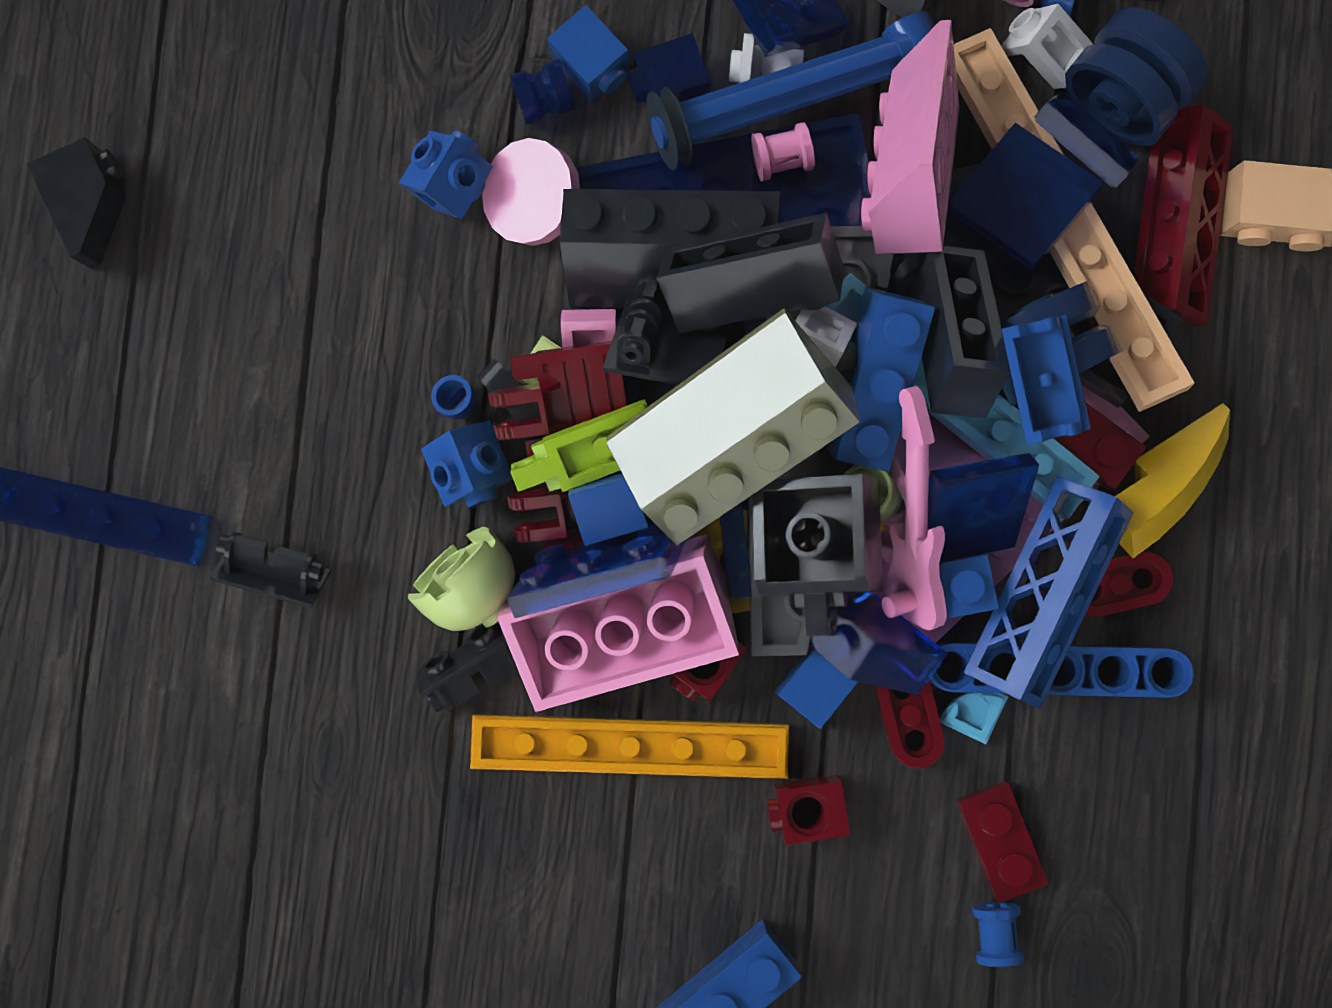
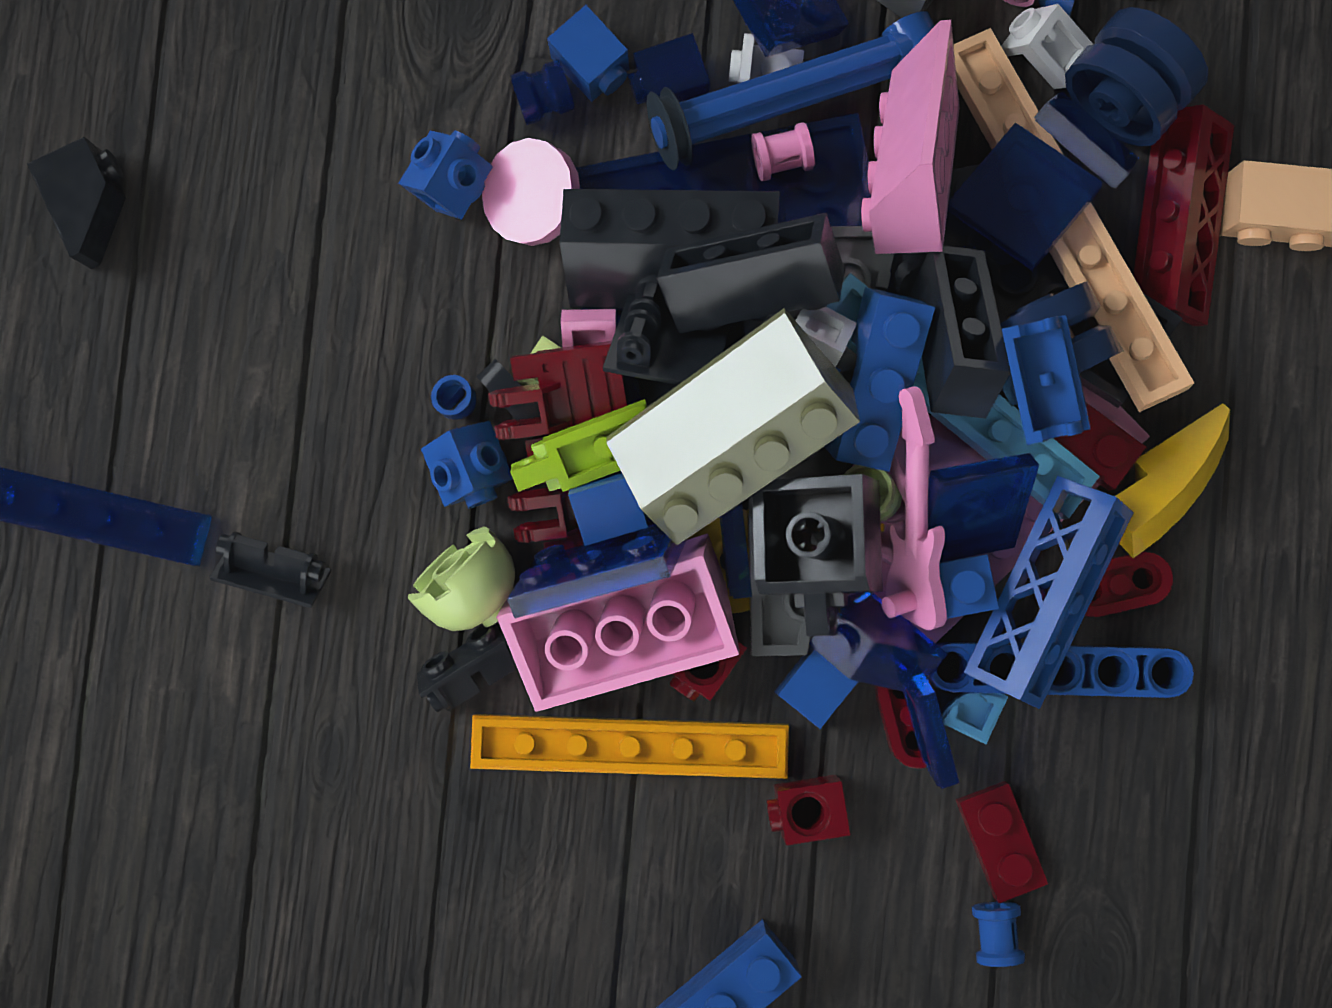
none -> clear blue tile [899,665,960,789]

